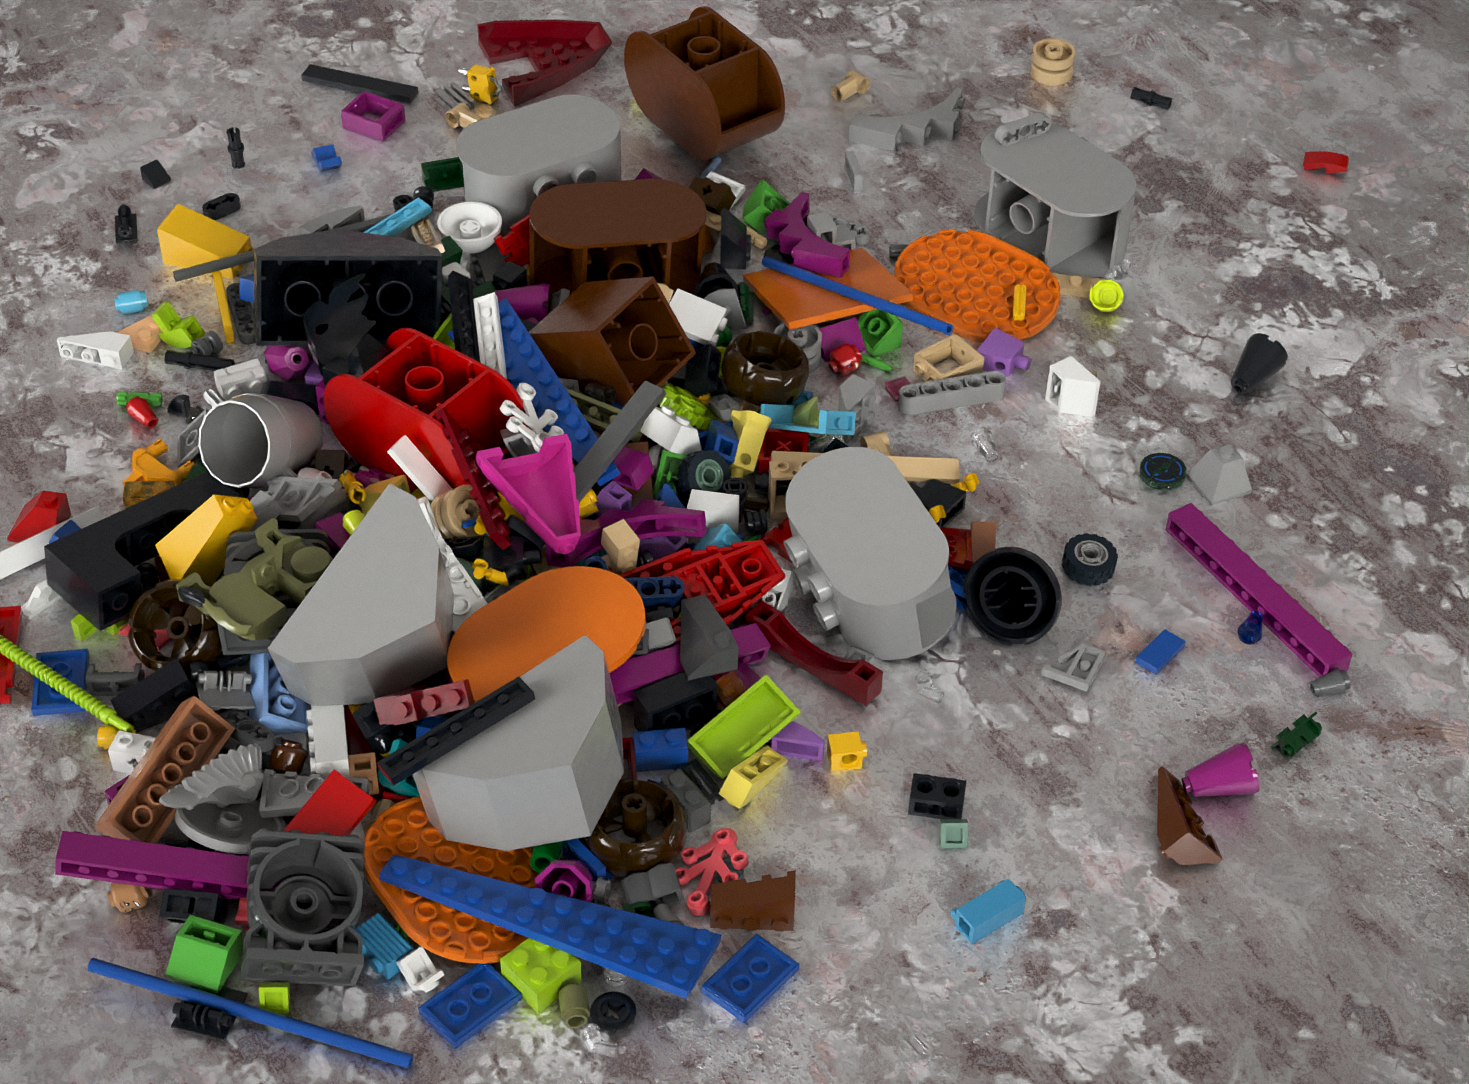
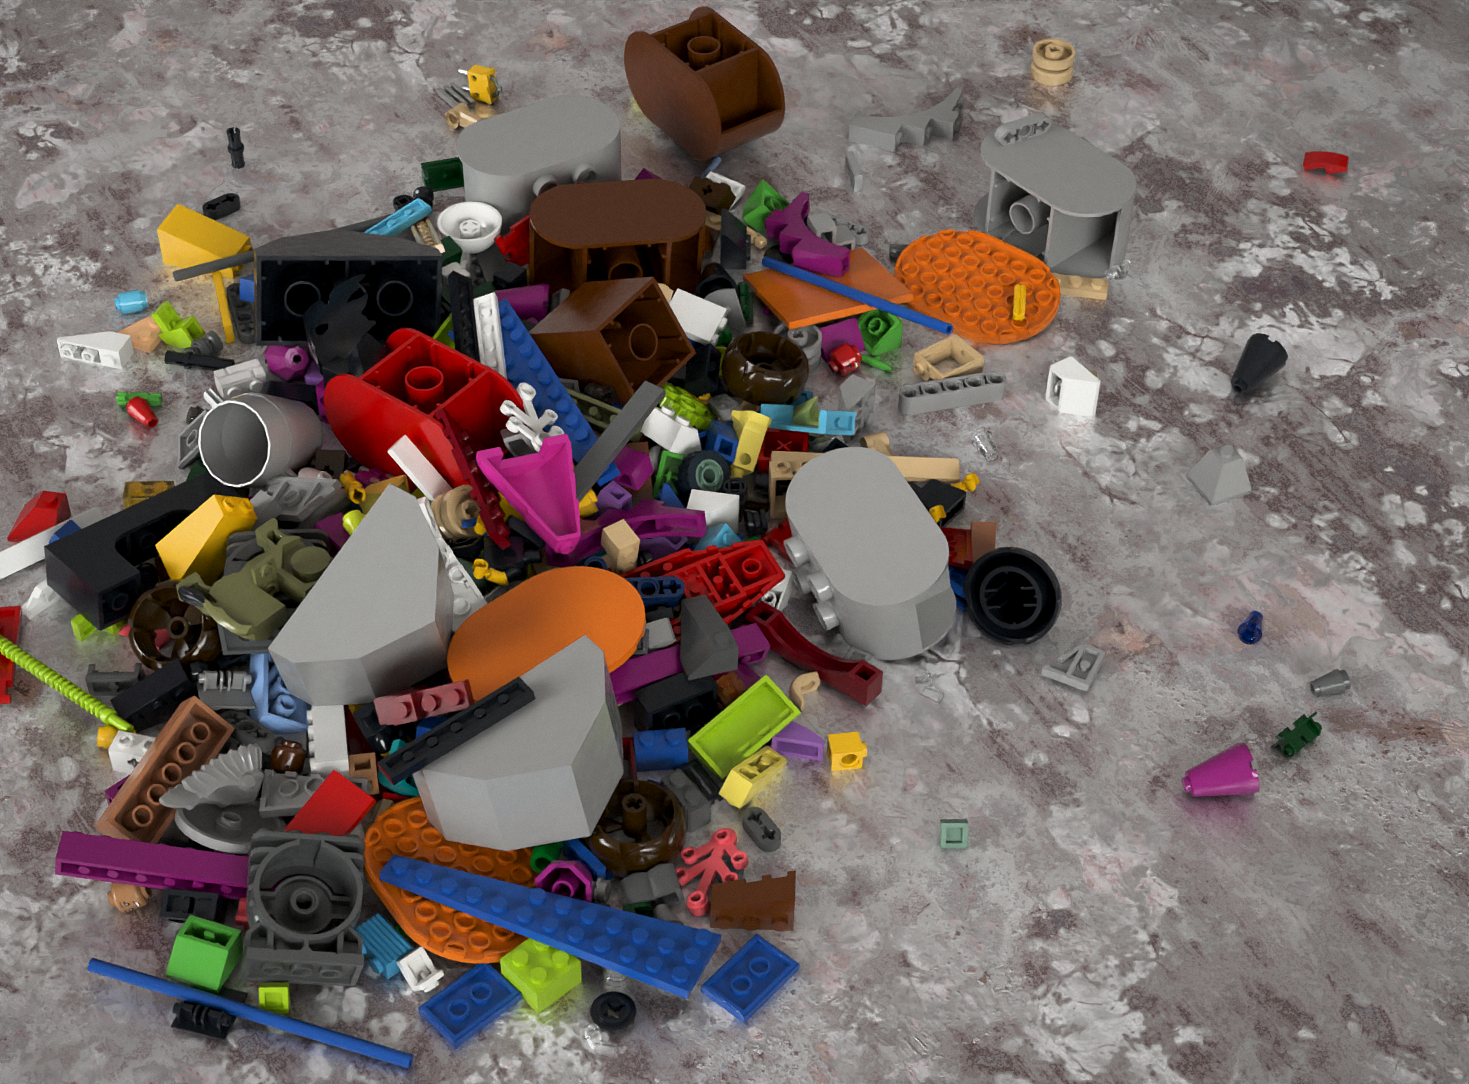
blue tile [31,649,90,716] -> none
black hinge [115,204,138,243] -> none
light orange connector [123,439,194,496] -> none
black slope [140,160,171,189] -> none
black tile [167,395,192,417] -> none
light grey slope [299,206,365,235] -> none
black tile [302,64,418,104] -> none
blue slope [311,144,342,172] -> none
magenta window [341,91,406,142] -> none
dark red piece [477,19,613,107] -> none
olive brick [558,983,590,1028] -> none
tan piece [831,70,870,102] -> none
clear pink tile [885,376,911,402] -> none
black brick [908,773,966,819] -> none
dark azure brick [950,879,1026,944] -> none
medium lavender torso [976,328,1032,377] -> none
black wheel [1062,533,1118,586] -> none
neon yellow hair [1089,280,1124,313] -> none
black pin [1130,87,1172,110] -> none
blue tile [1135,629,1186,674] -> none
tile [1139,453,1187,490] -> none
reddish brown wedge [1157,766,1223,865] -> none
magenta brick [1165,503,1352,677] -> none
none -> dark grey beam [742,807,781,852]
none -> tan hair [789,671,820,711]

